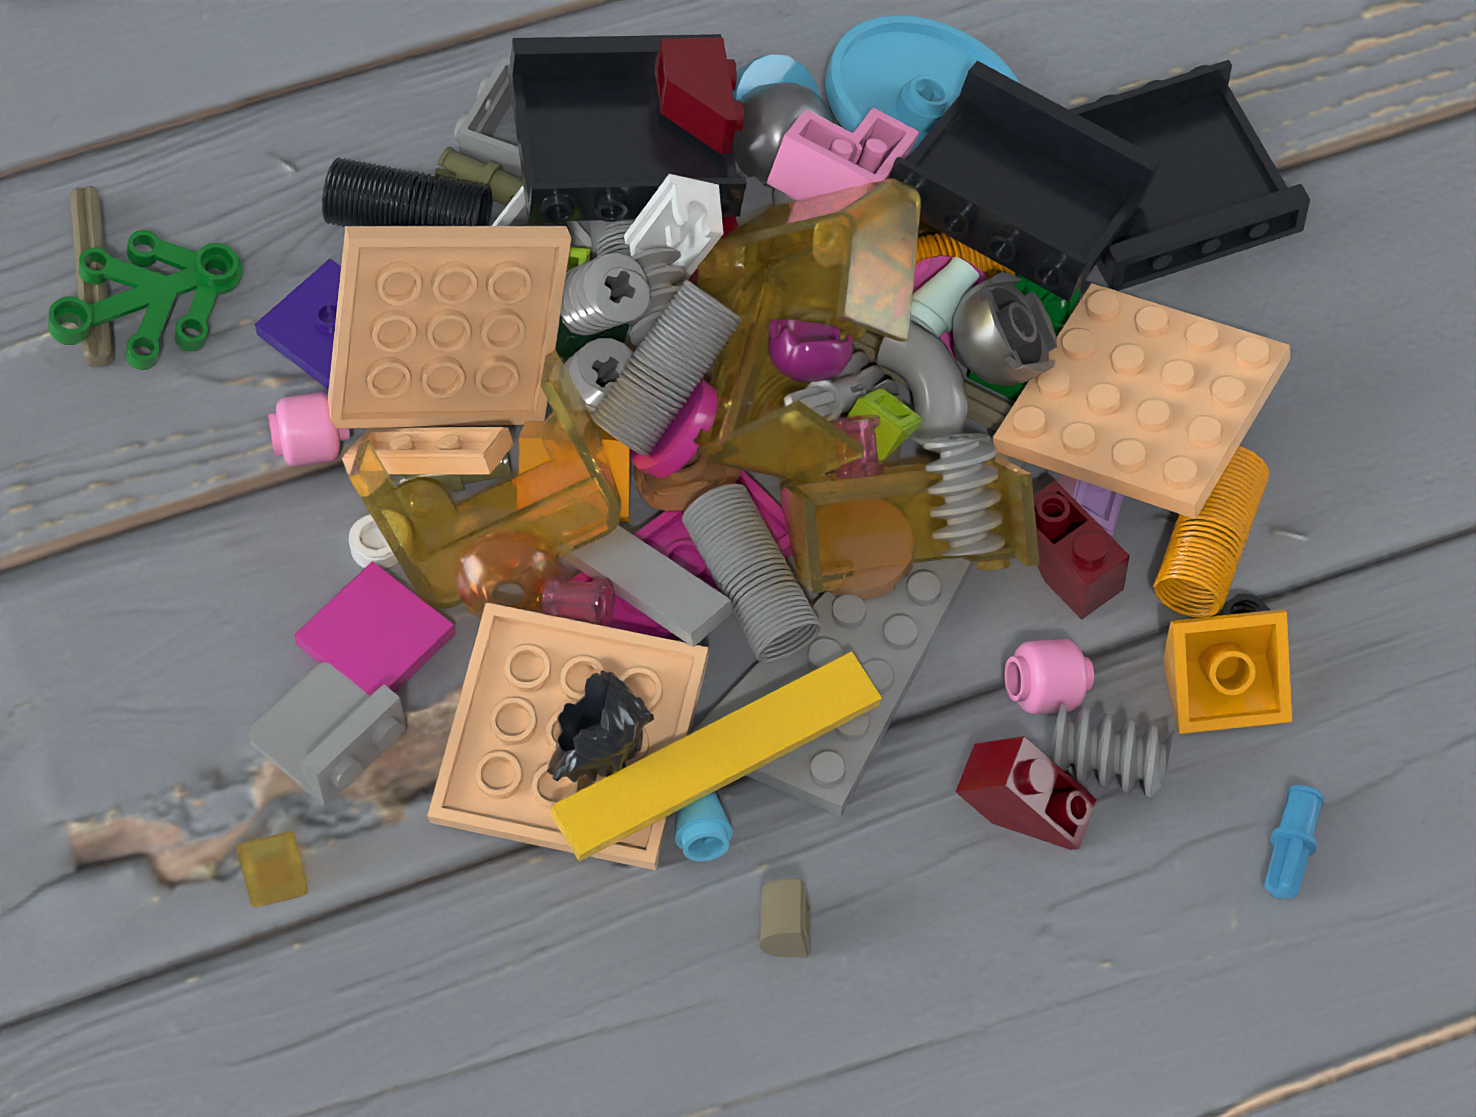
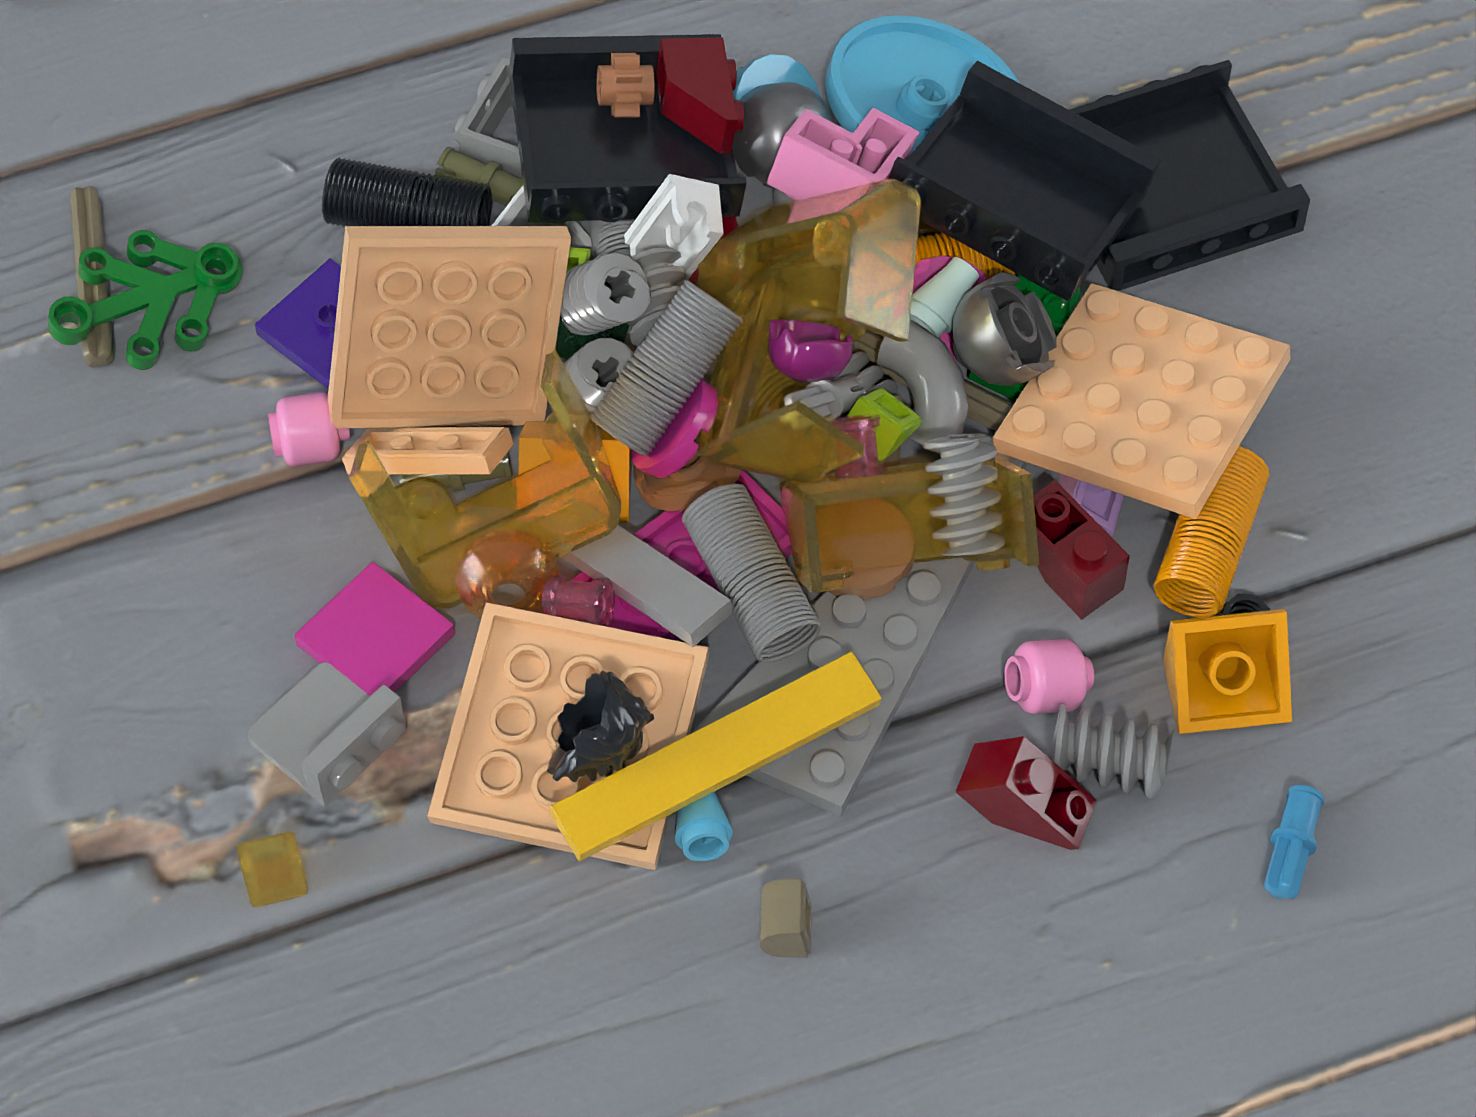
white tile [349,513,406,570] -> none
none -> nougat gear [597,53,654,118]

